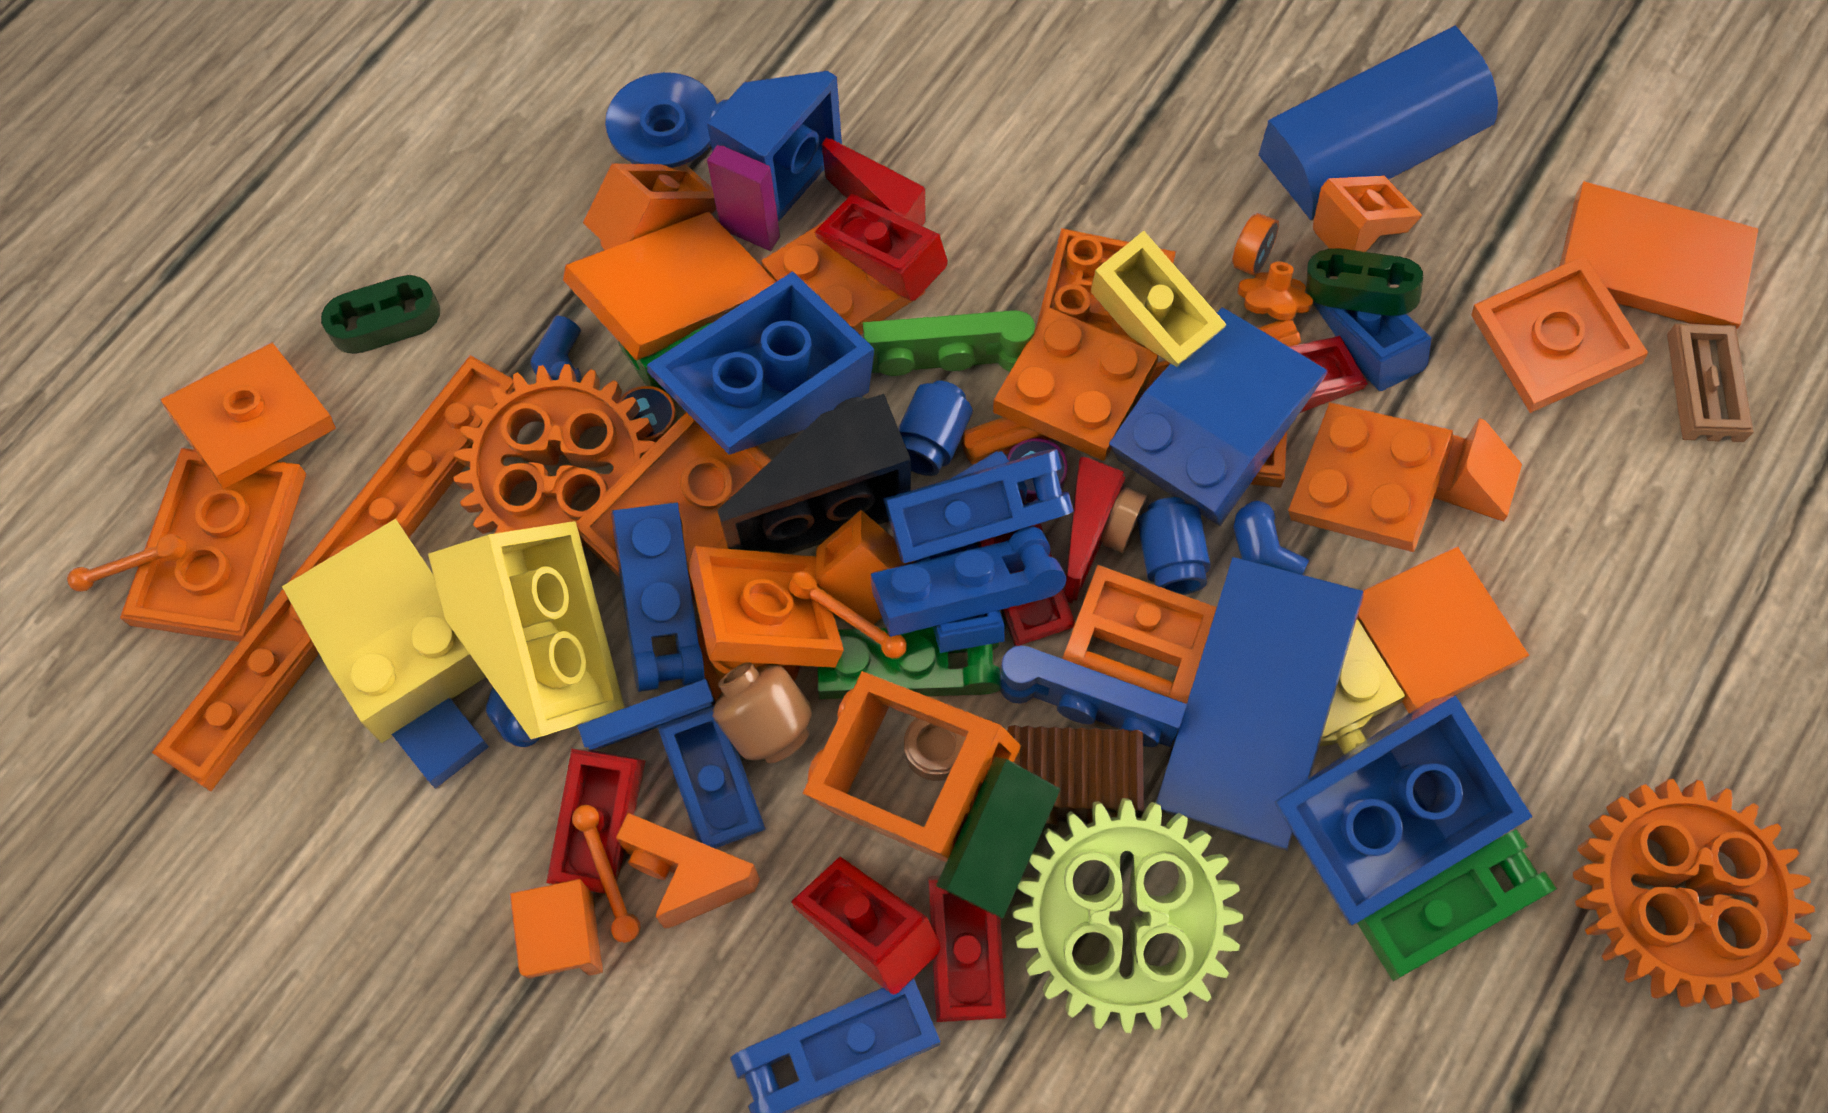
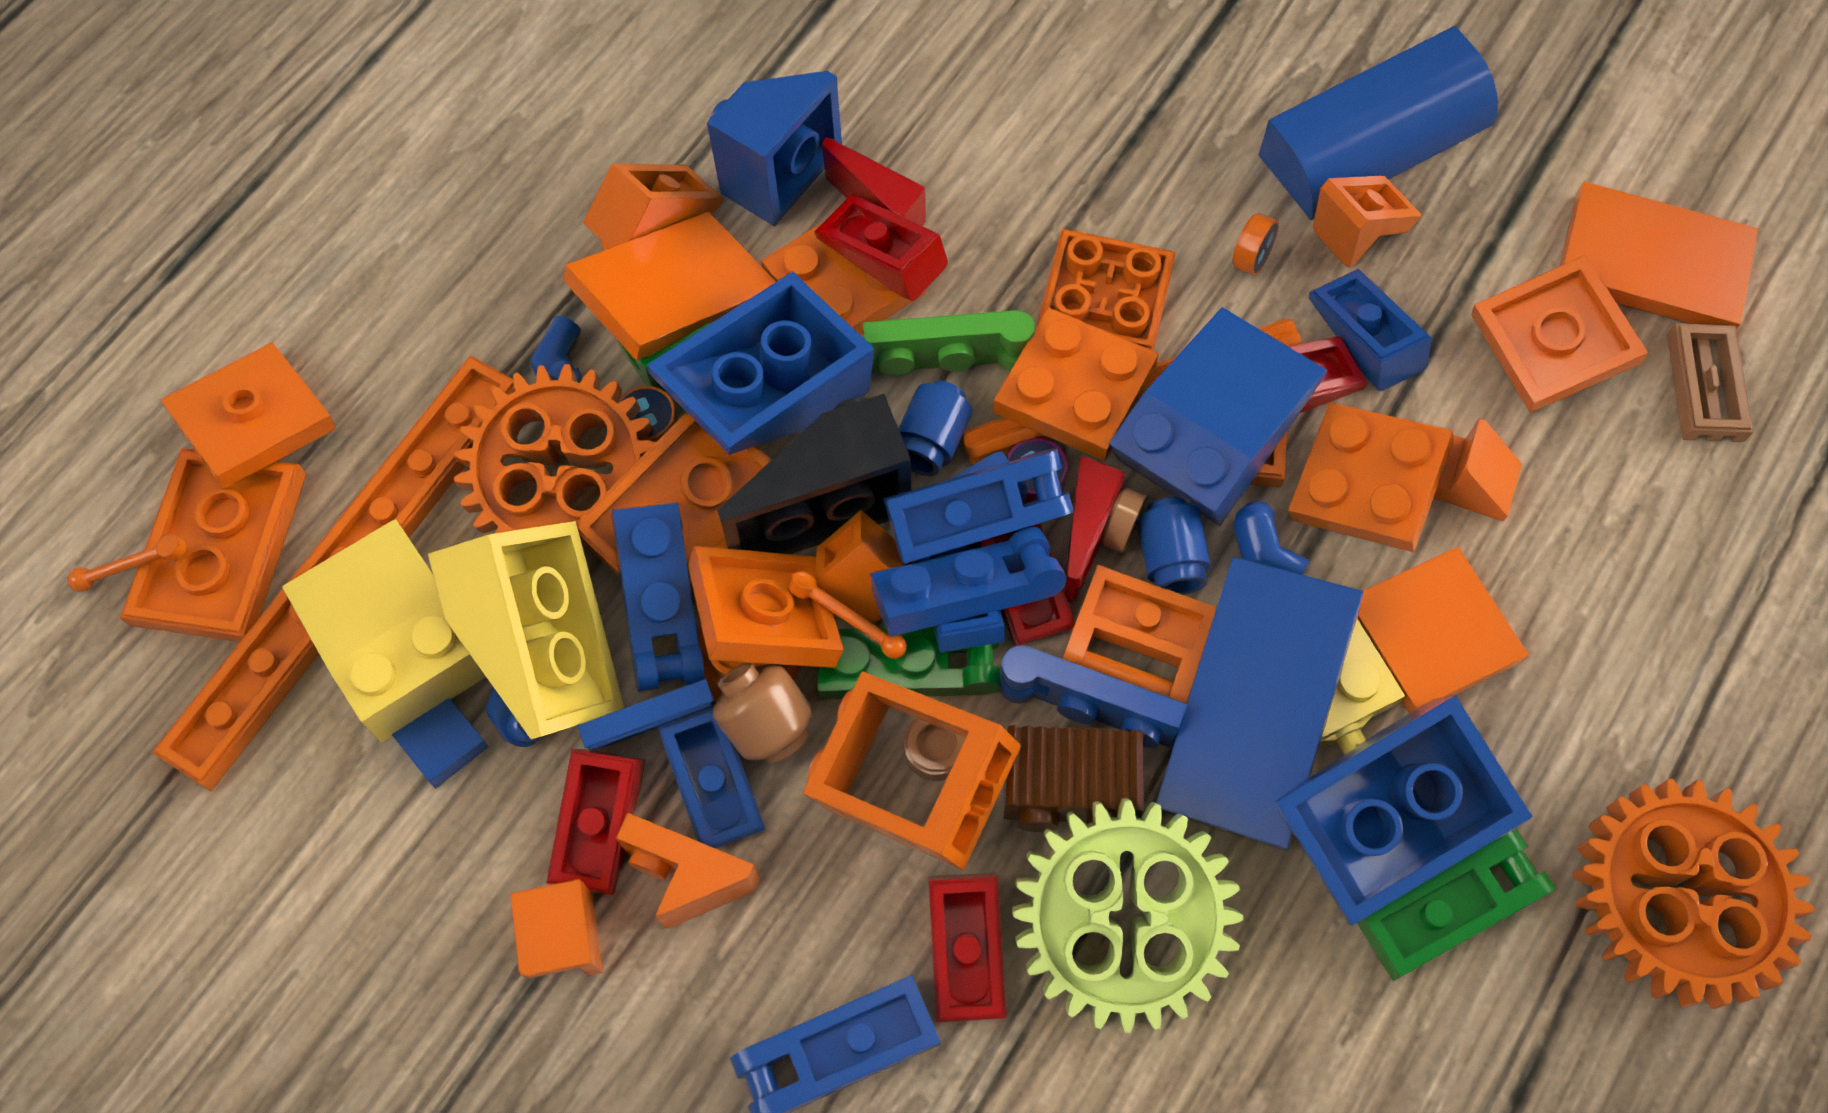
dark green beam [321,275,440,354] -> none
orange hinge [572,805,641,943] -> none
blue dish [605,72,717,168] -> none
magenta tile [707,145,780,252] -> none
red slope [791,856,941,995] -> none
dark green tile [936,757,1061,918] -> none
light yellow slope [1090,231,1226,367] -> none
orange plant [1237,261,1313,320] -> none
dark green beam [1306,248,1423,316] -> none

